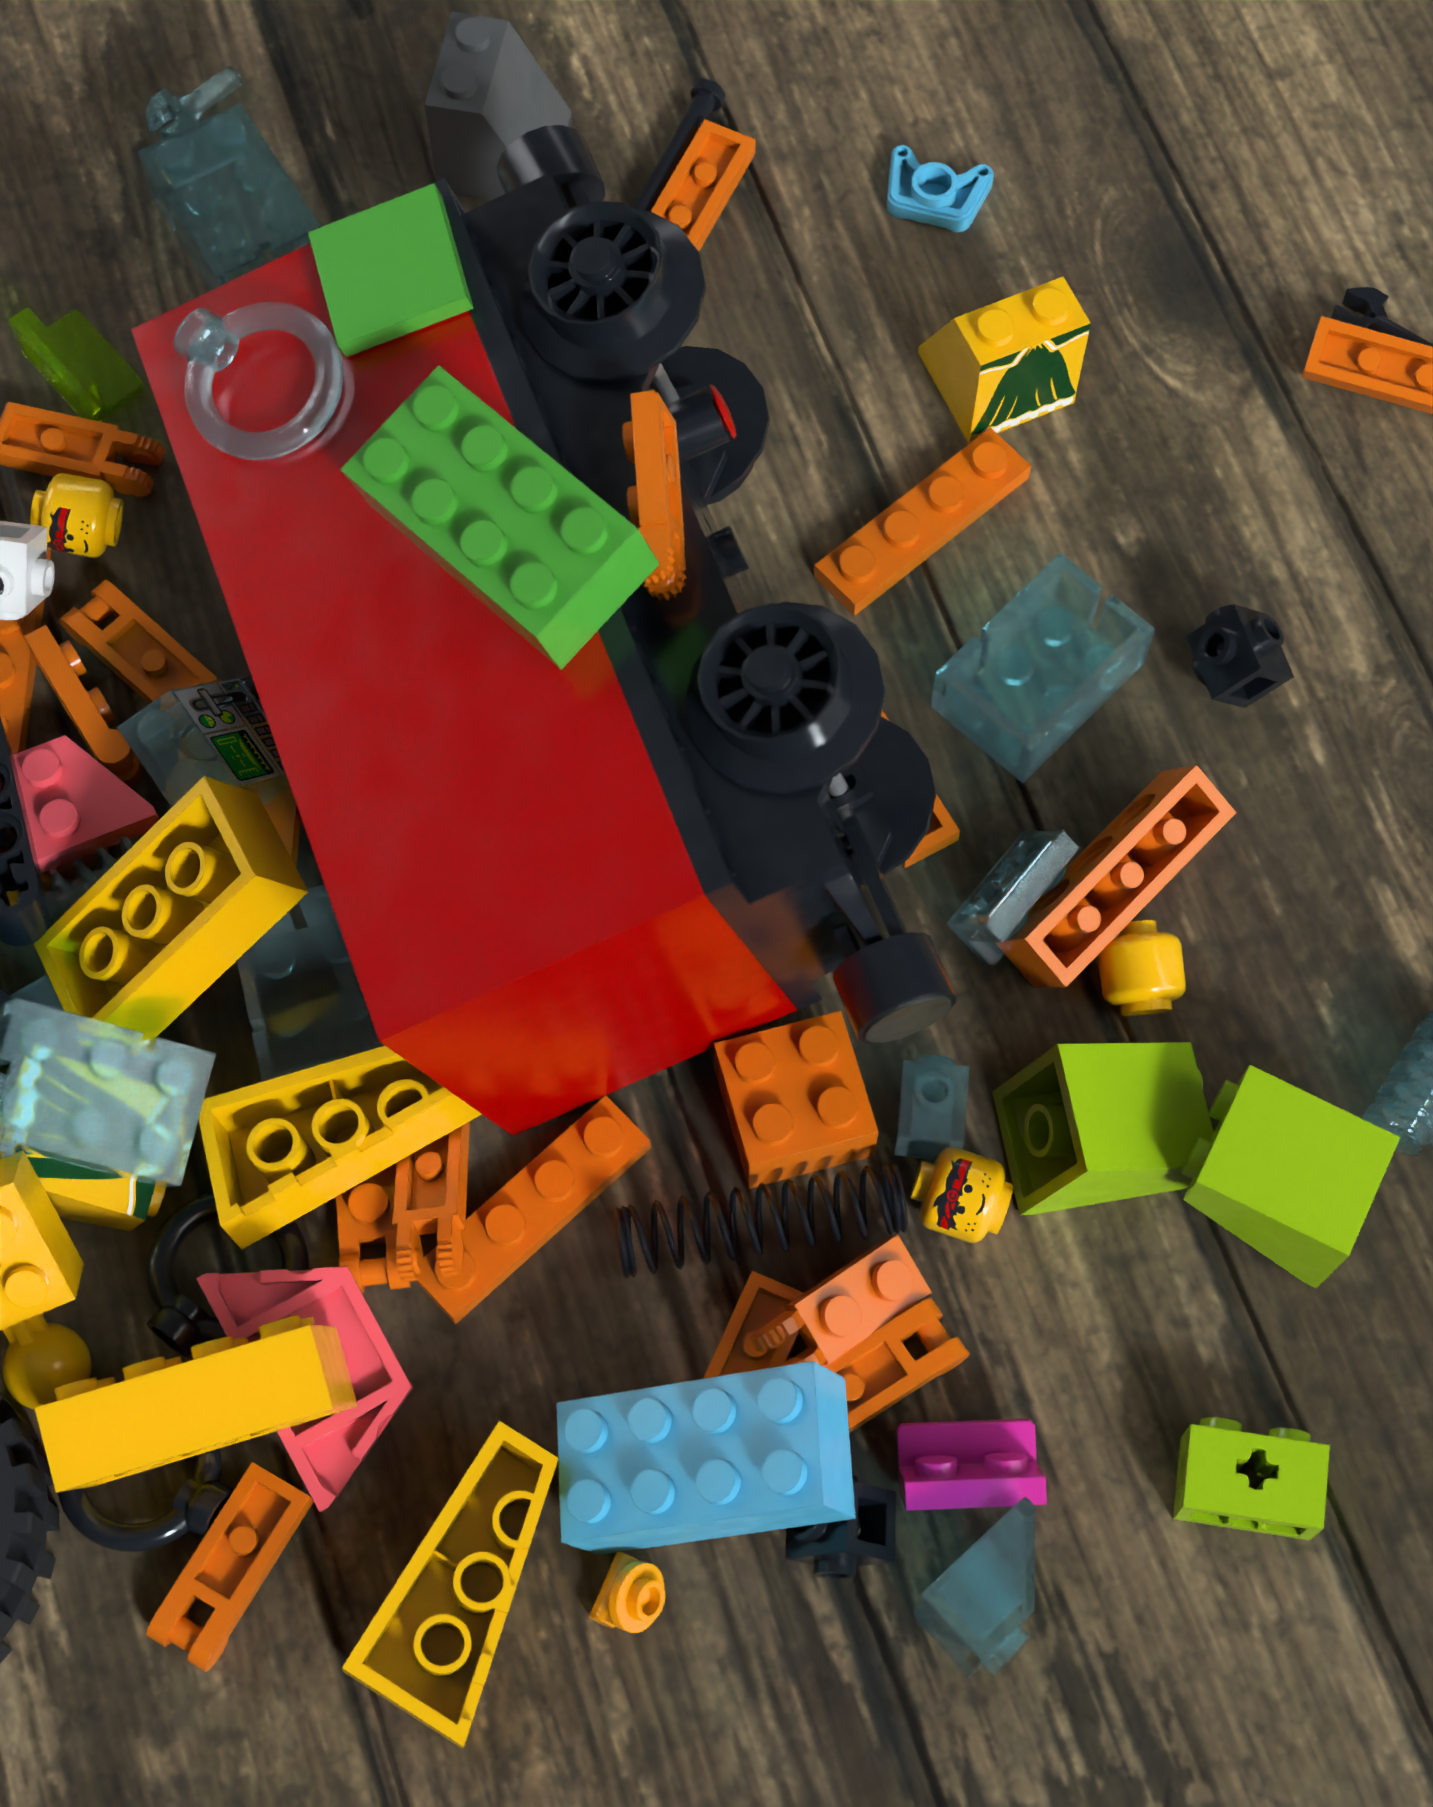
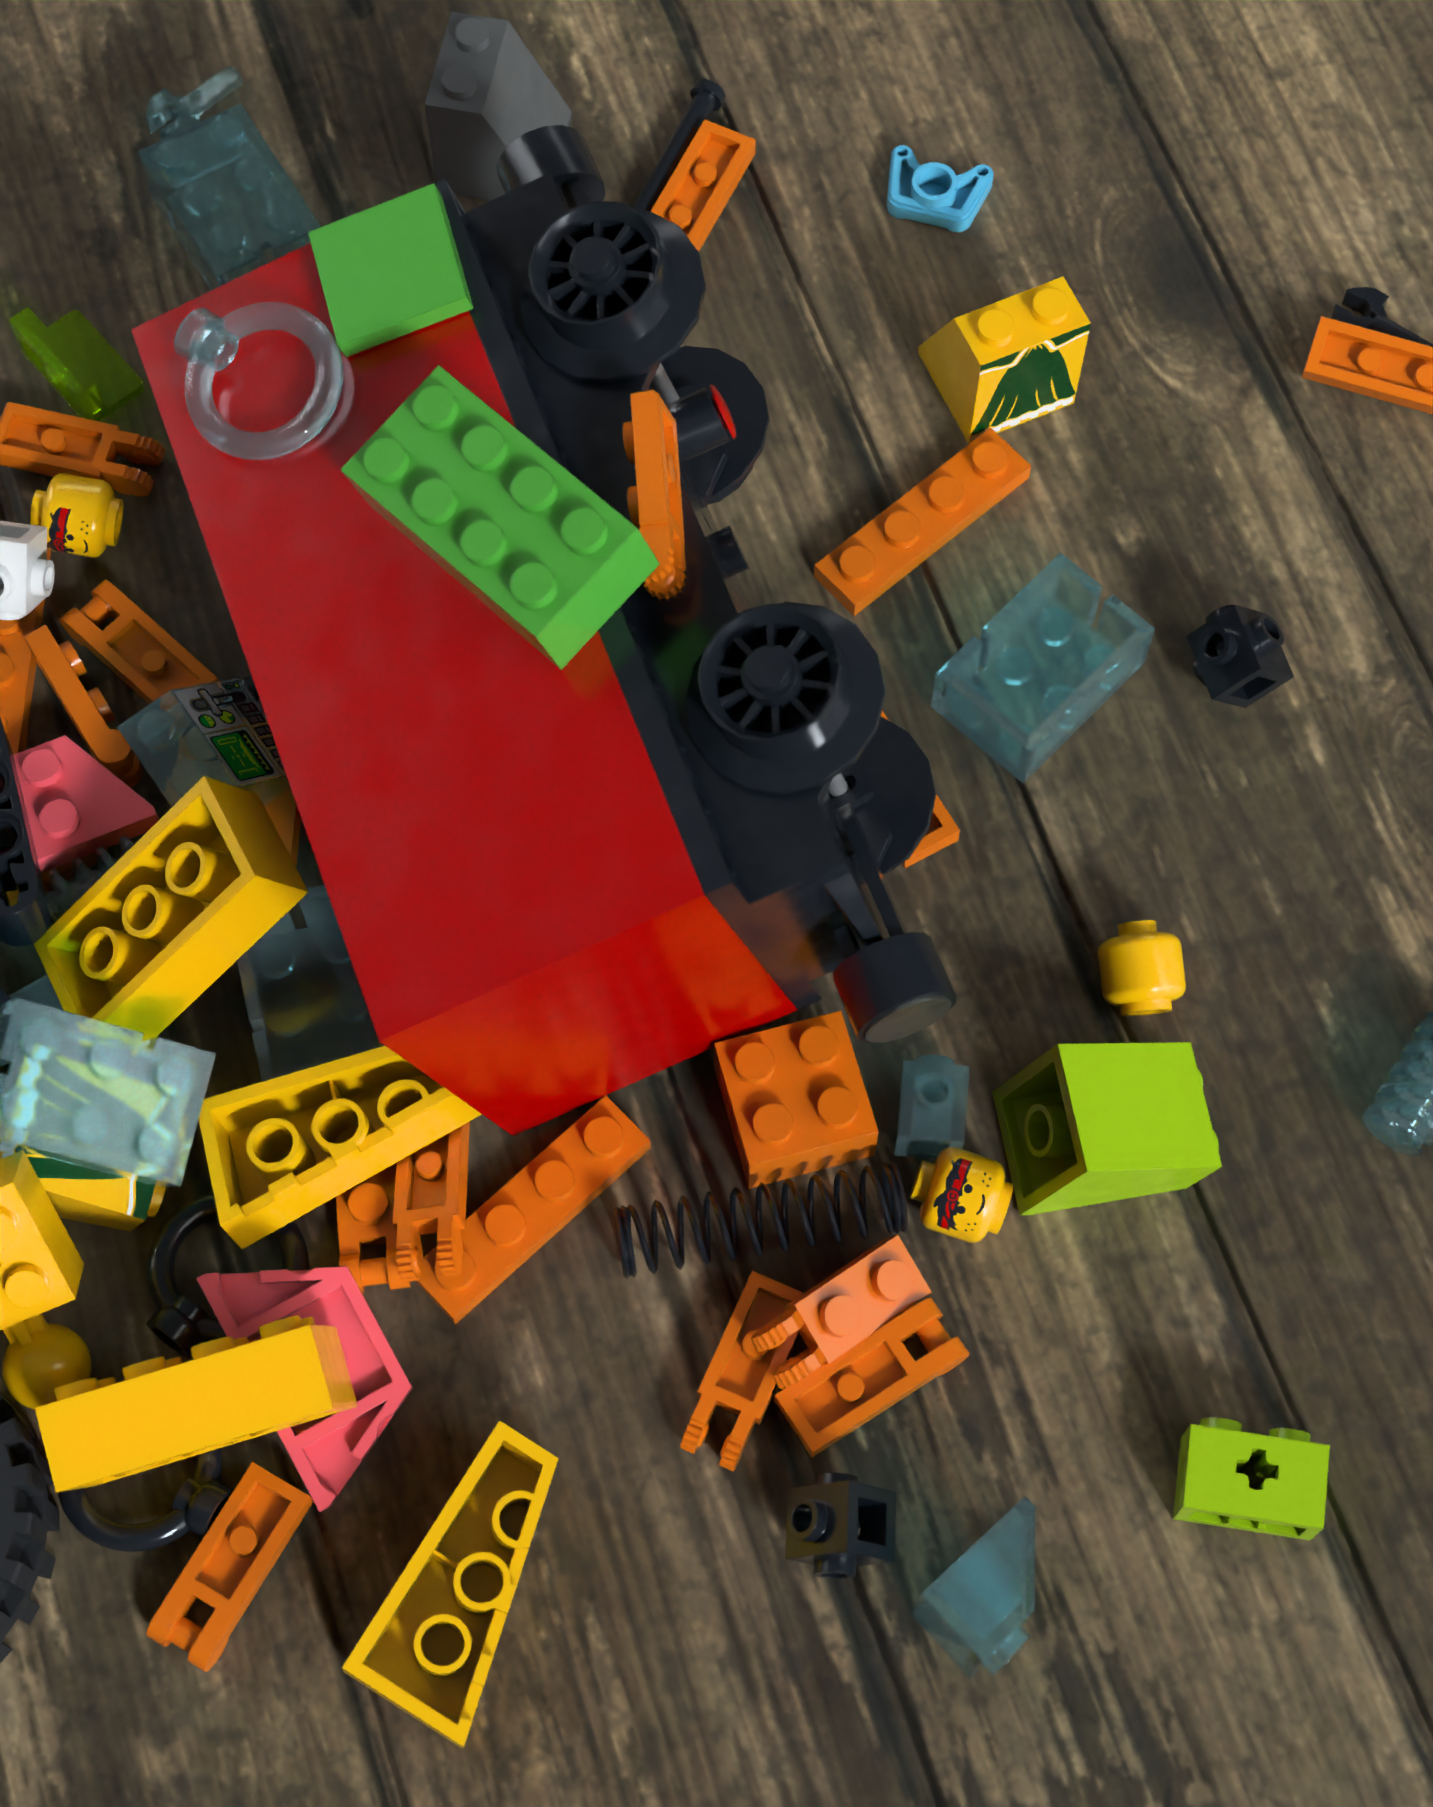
medium azure brick [557,1361,856,1555] -> none
light orange plate [589,1552,665,1633] -> none
dark pink bracket [897,1418,1047,1511] -> none
clear light blue bracket [946,830,1079,965] -> none
orange brick [994,765,1236,988] -> none
lime slope [1182,1065,1400,1288] -> none

